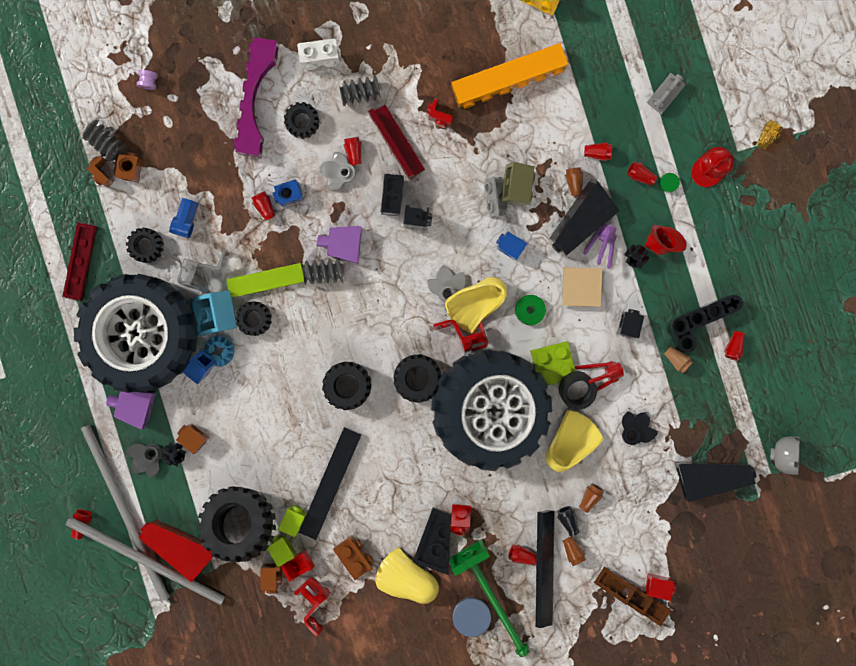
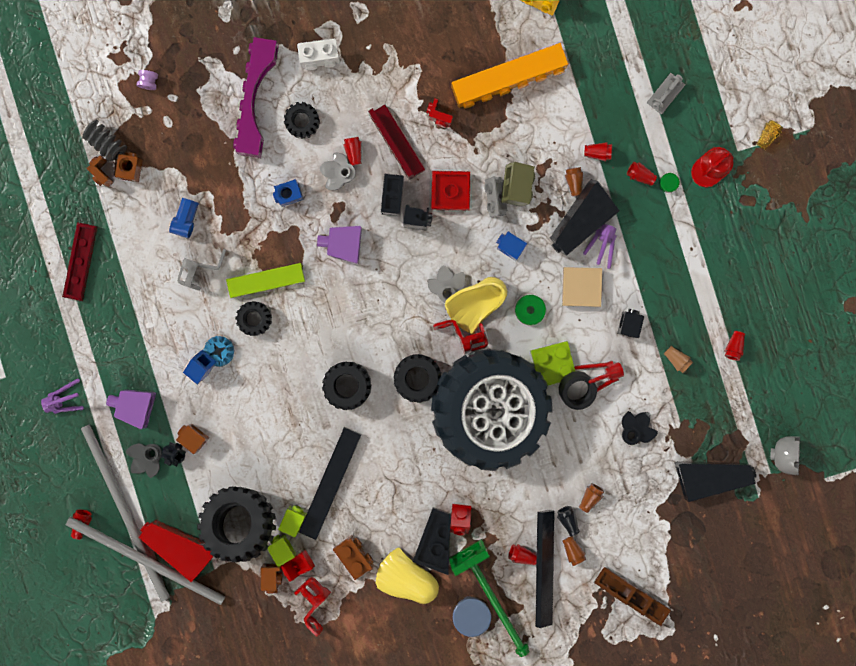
black wheel [74,274,198,393] -> none
black tyre [126,227,164,263] -> none
medium azure slope [189,290,237,336] -> none
red cone [251,191,275,221] -> none
dark grey piece [303,258,343,285] -> none
dark grey piece [339,75,381,106] -> none
light yellow hair [545,410,604,472] -> none
black gear [624,244,649,268] -> none
red brick [644,573,676,601] -> none
red piece [645,225,687,255] -> none
black beam [668,295,743,352] -> none
none -> medium lavender plant [41,379,84,414]
none -> red plate [431,171,471,211]

